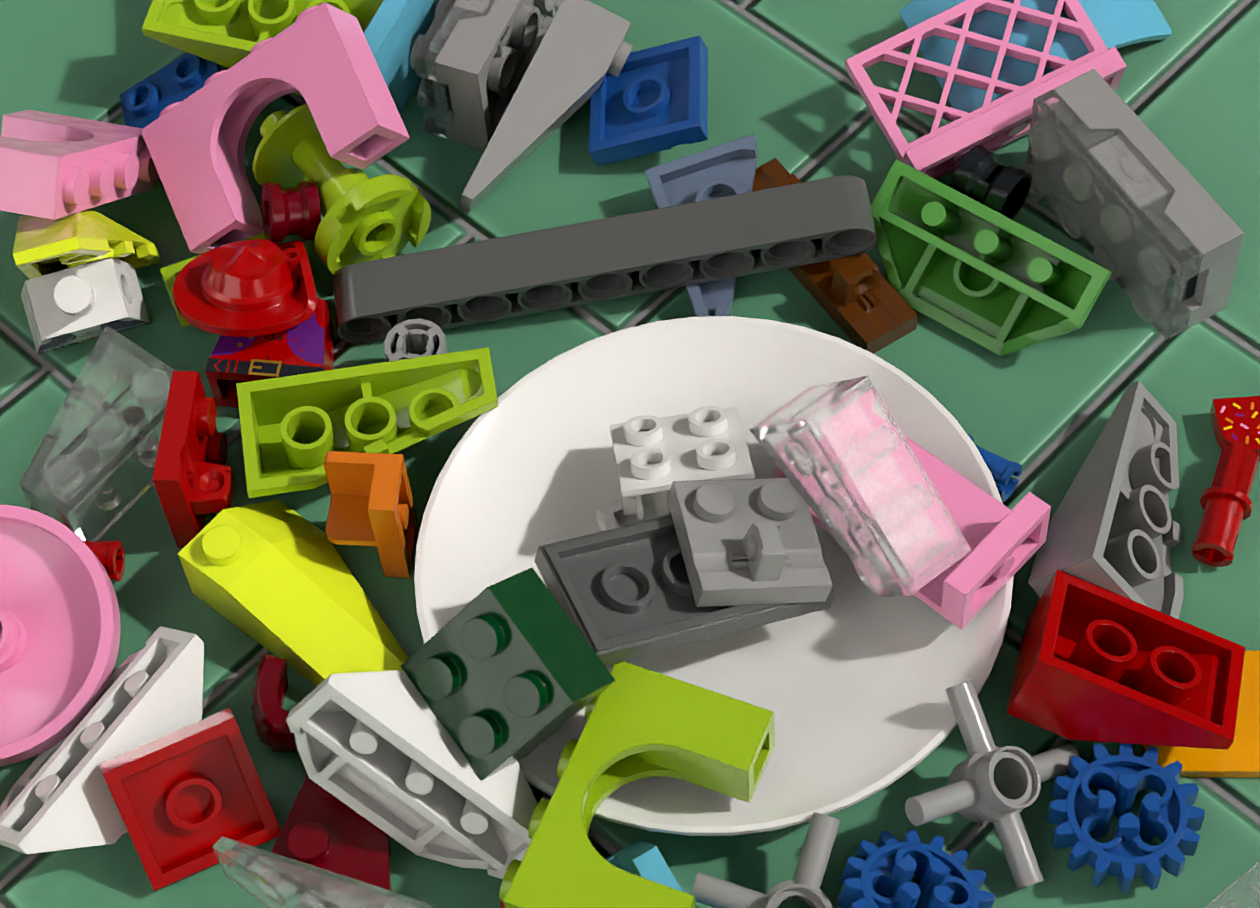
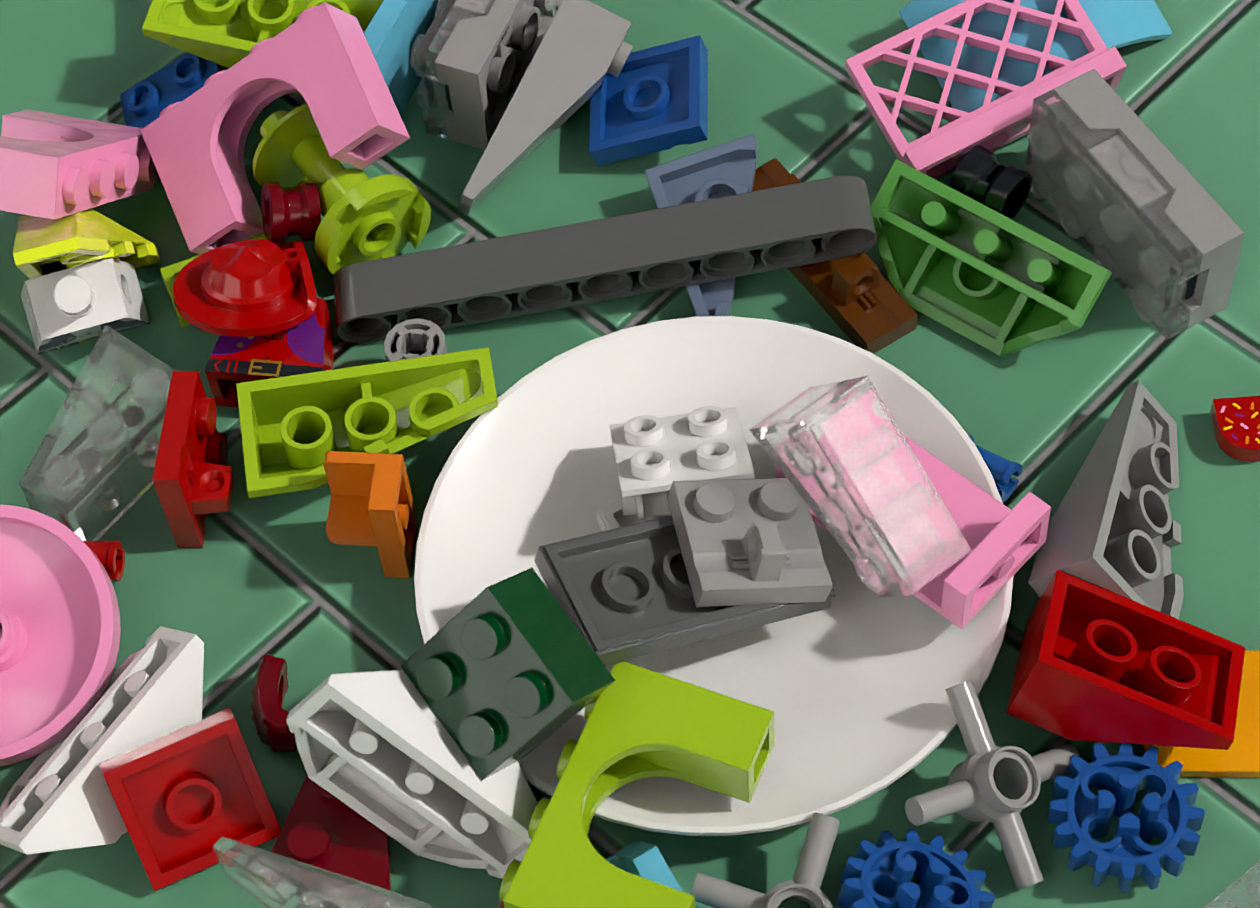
neon yellow wedge [177,500,409,686] -> none
red axle [1191,442,1260,567] -> none

